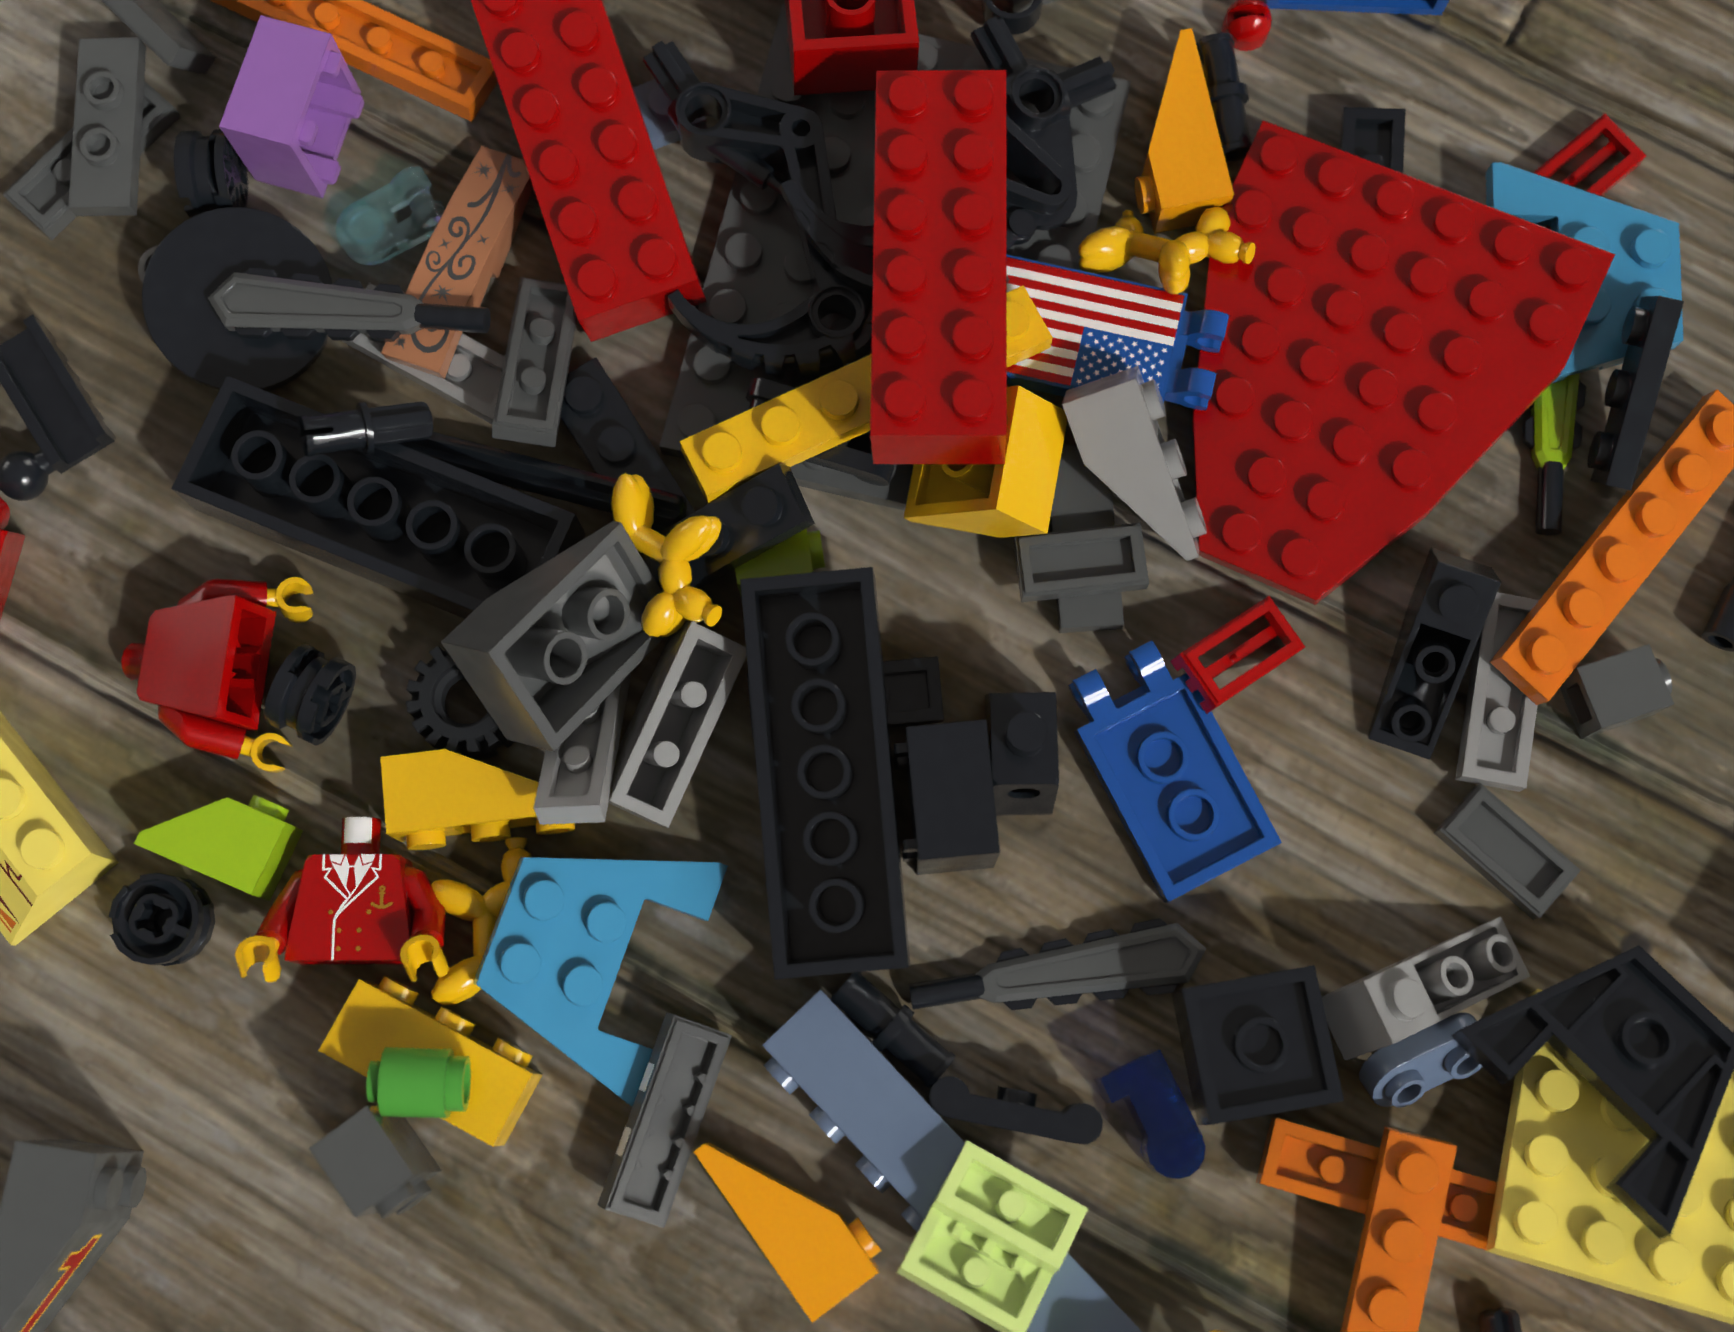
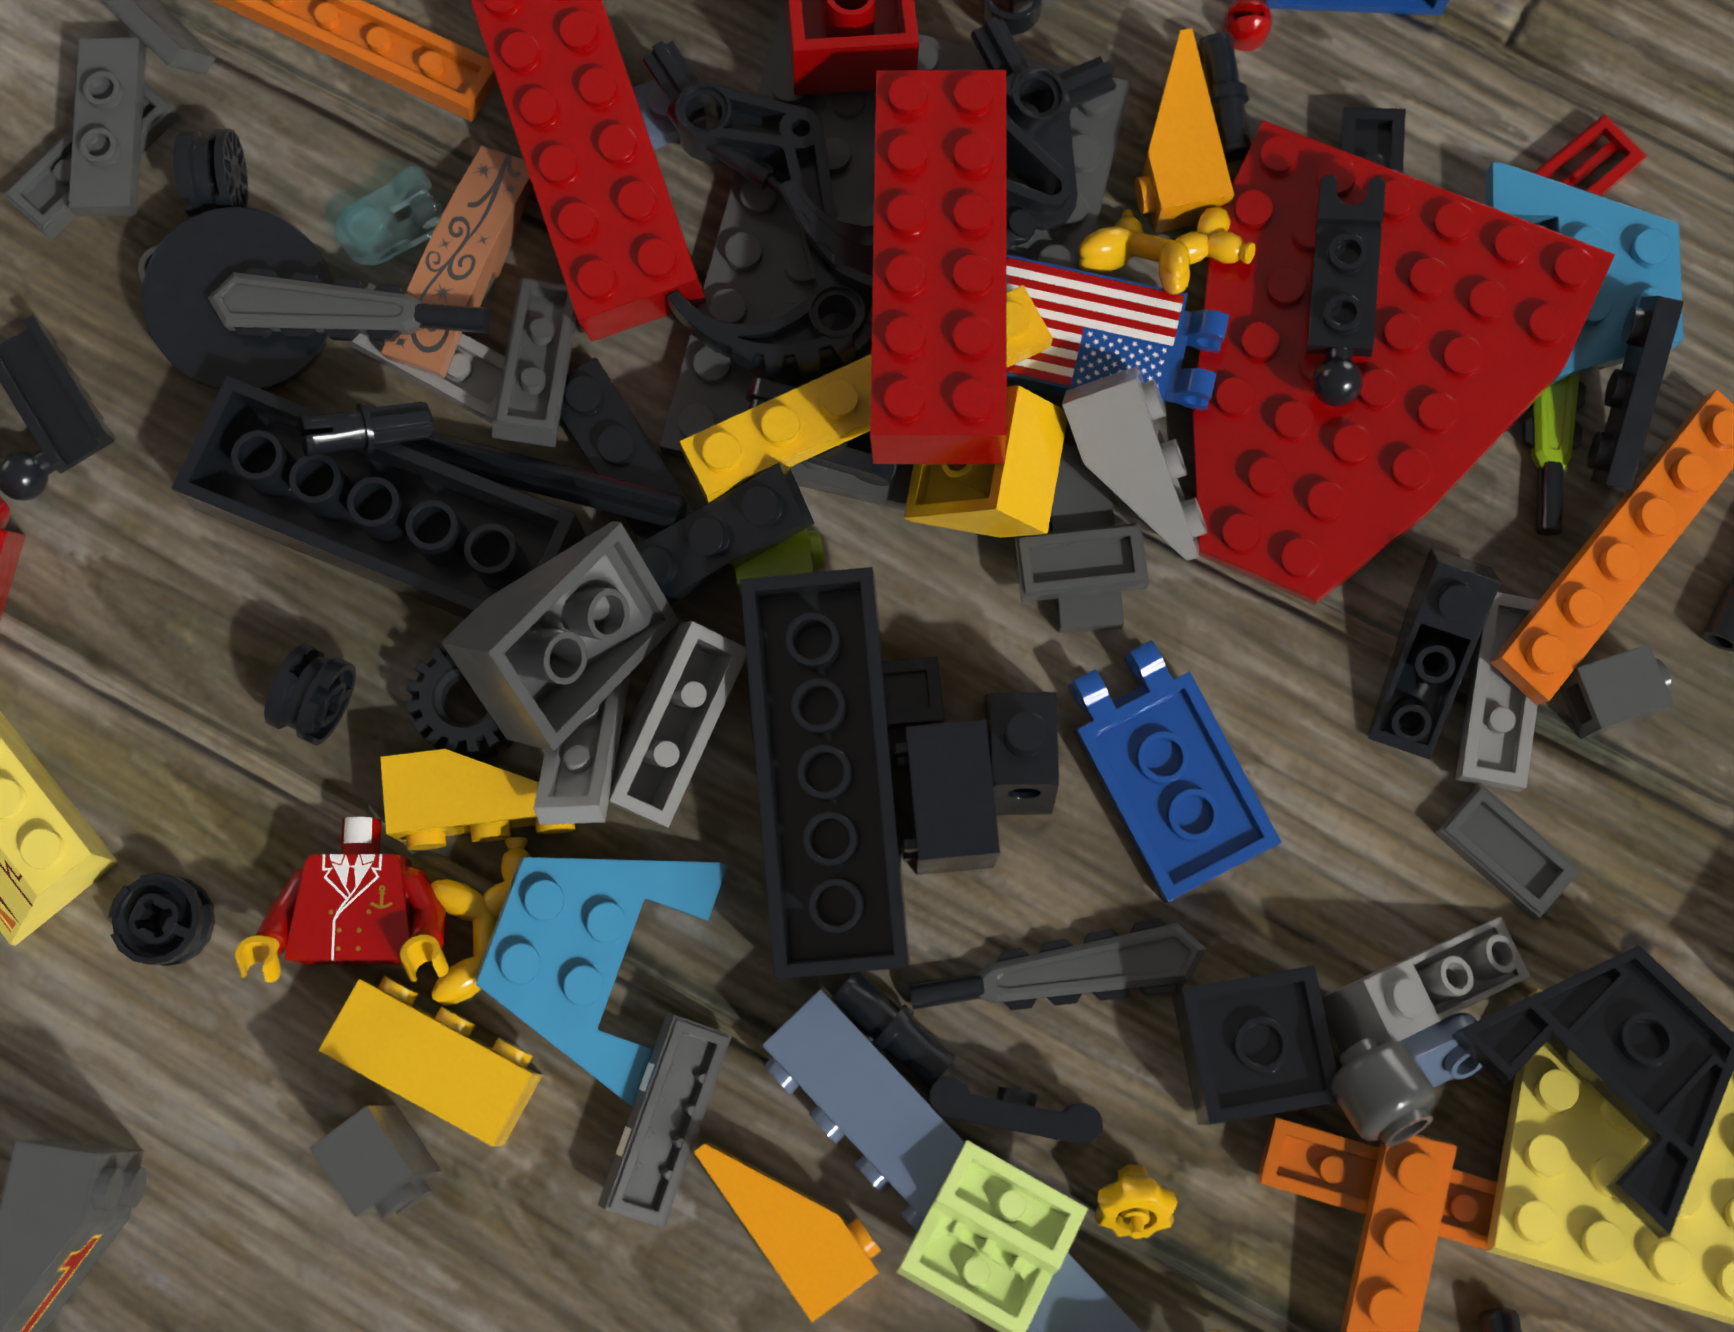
red torso [121,577,313,773] -> none
lime slope [134,794,303,901] -> none
medium lavender container [219,15,365,198] -> none
bright green brick [366,1047,471,1118] -> none
yellow piece [611,473,722,637] -> none
clear blue leg [1094,1049,1206,1179] -> none
red tile [1170,596,1306,714] -> none
none -> yellow piece [1094,1164,1178,1239]
none -> black plate [1307,175,1386,407]
none -> dark grey head [1331,1038,1437,1147]

